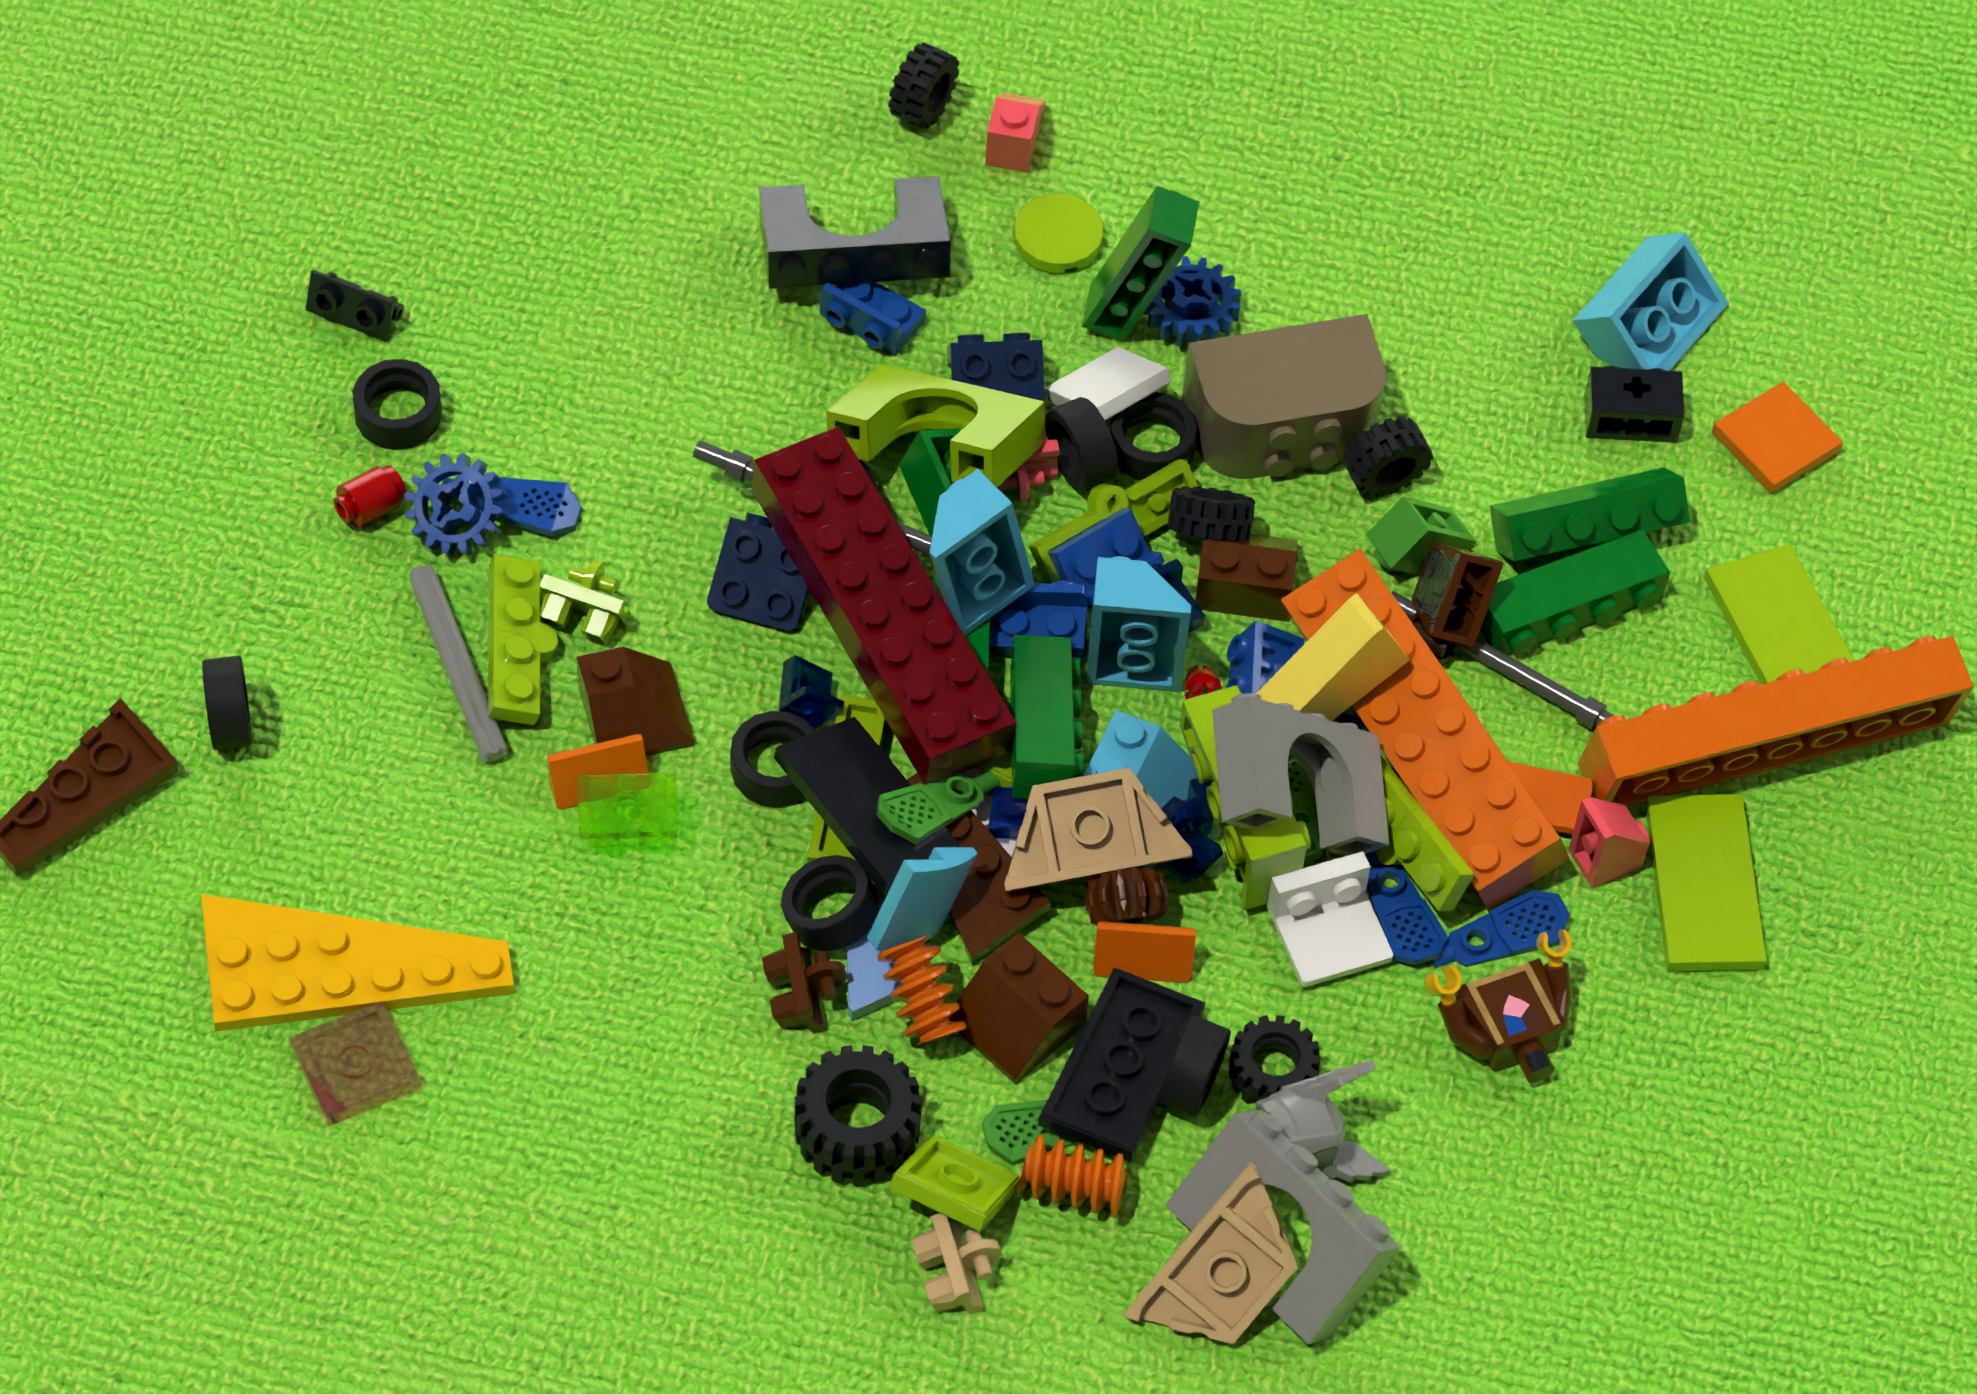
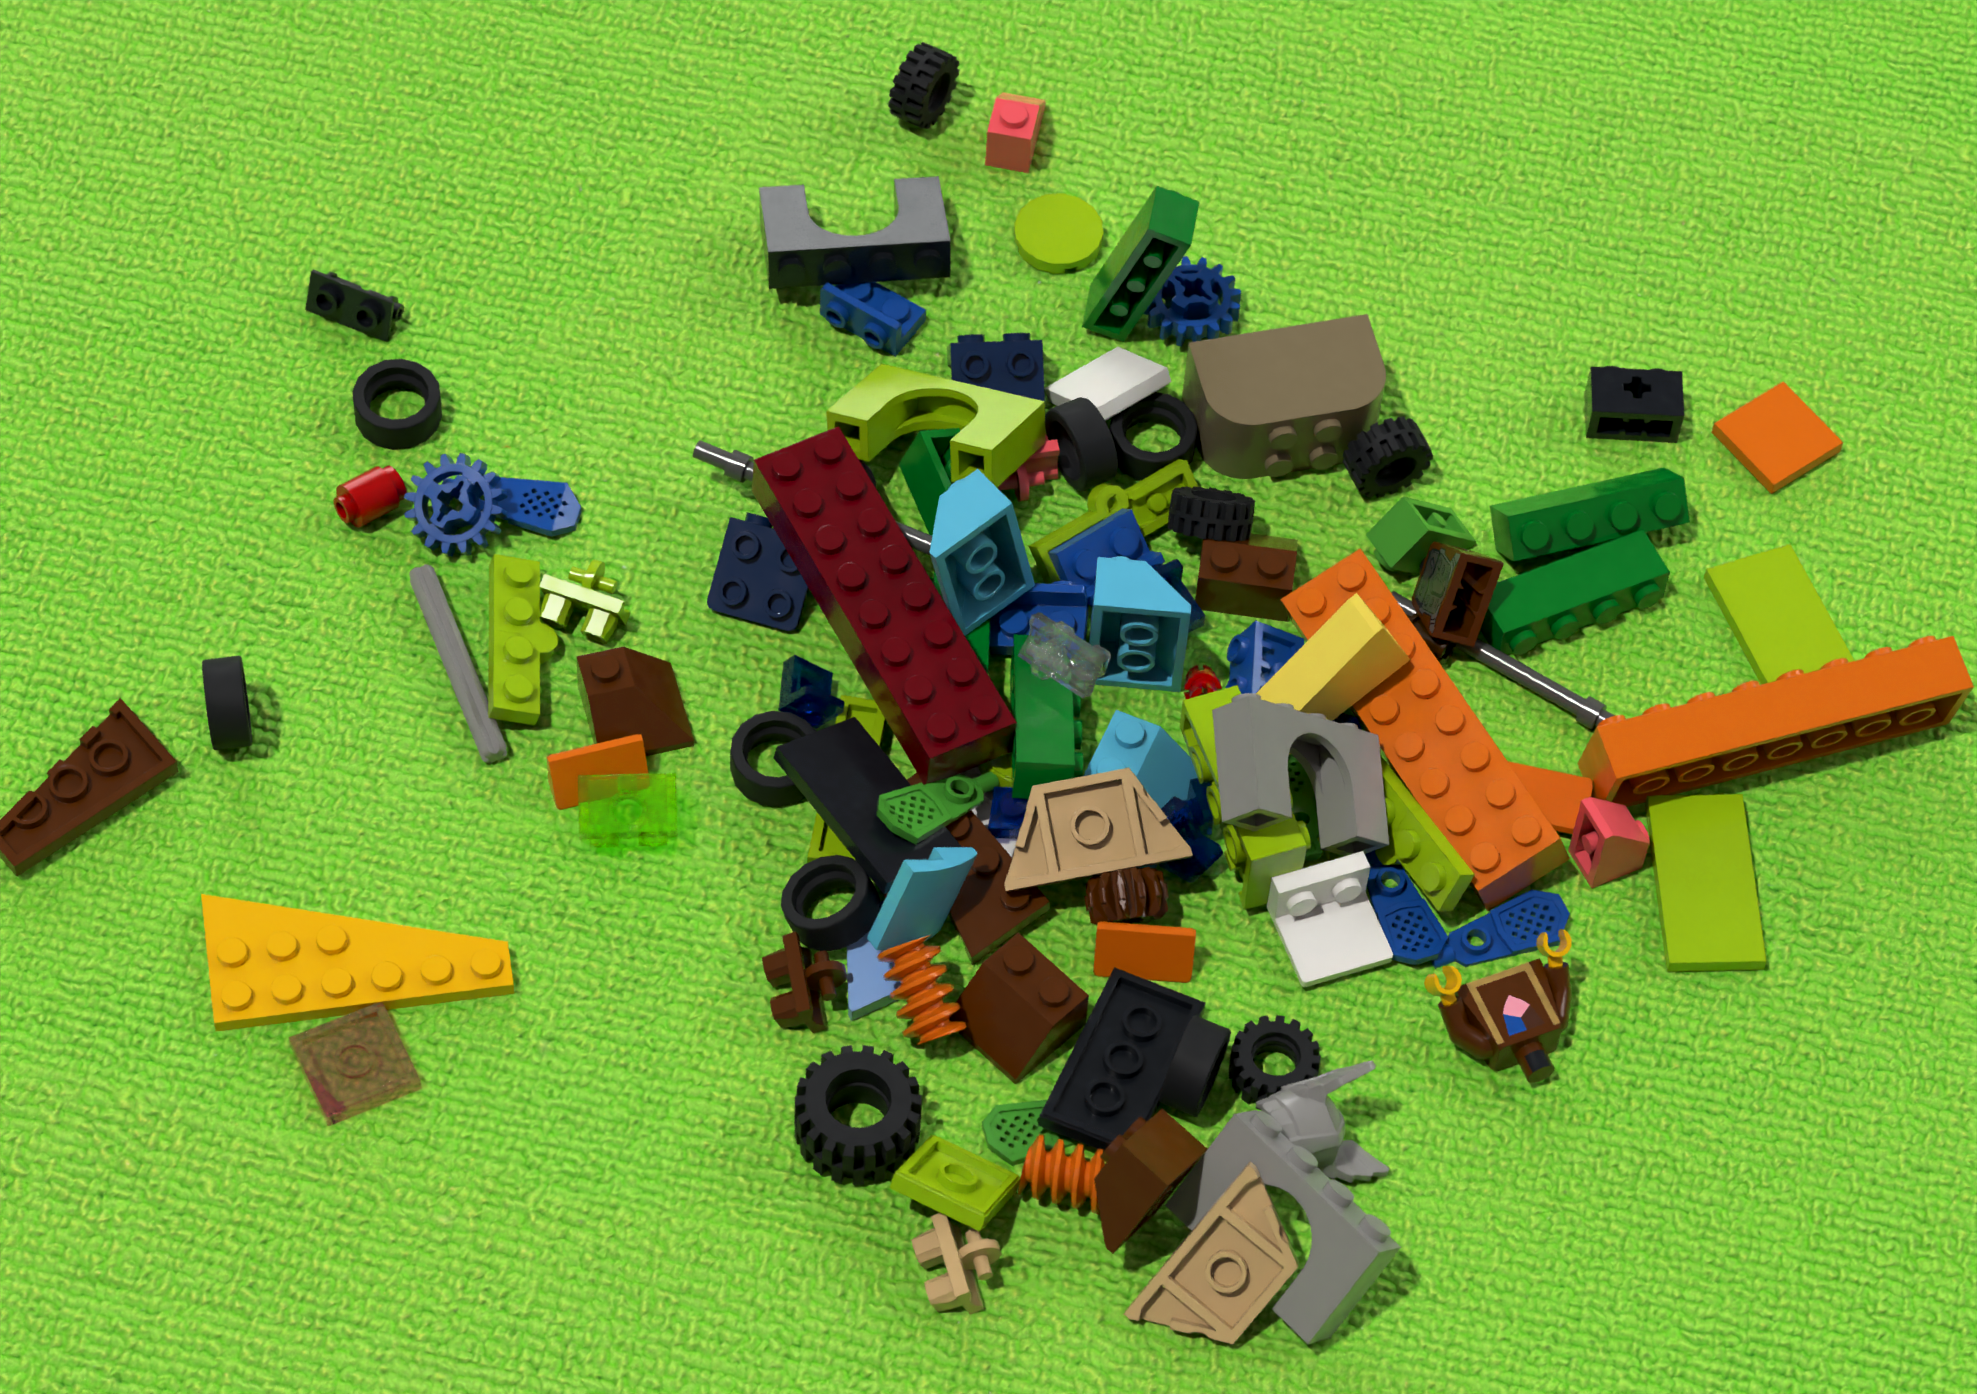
medium azure slope [1573,232,1728,371] -> none
none -> clear hips [1018,612,1111,698]
none -> reddish brown slope [1094,1109,1207,1254]

